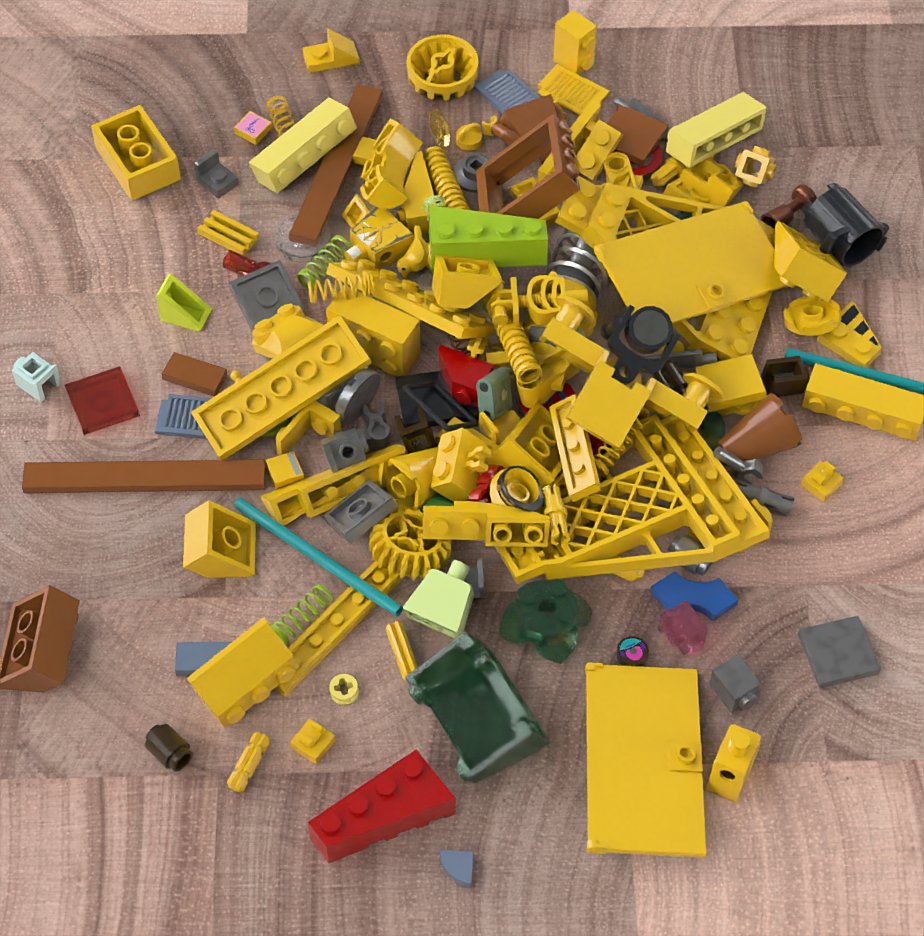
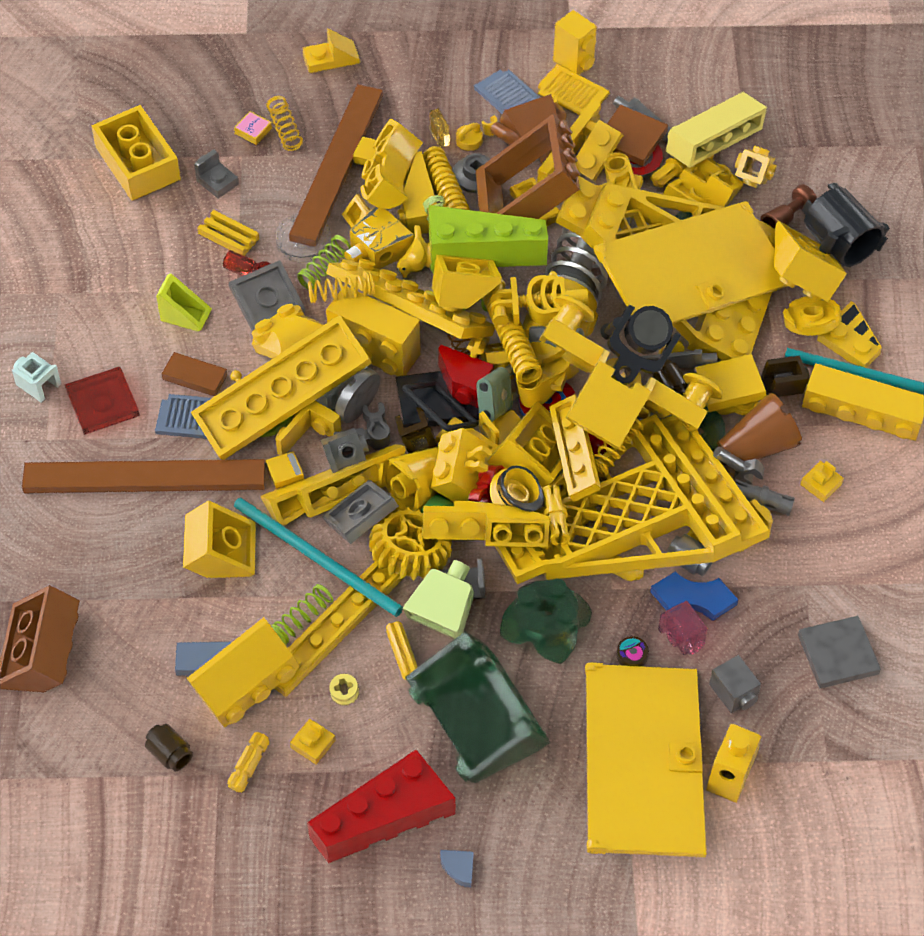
light yellow brick [249,97,357,194] -> none
yellow gear [407,35,478,101] -> none

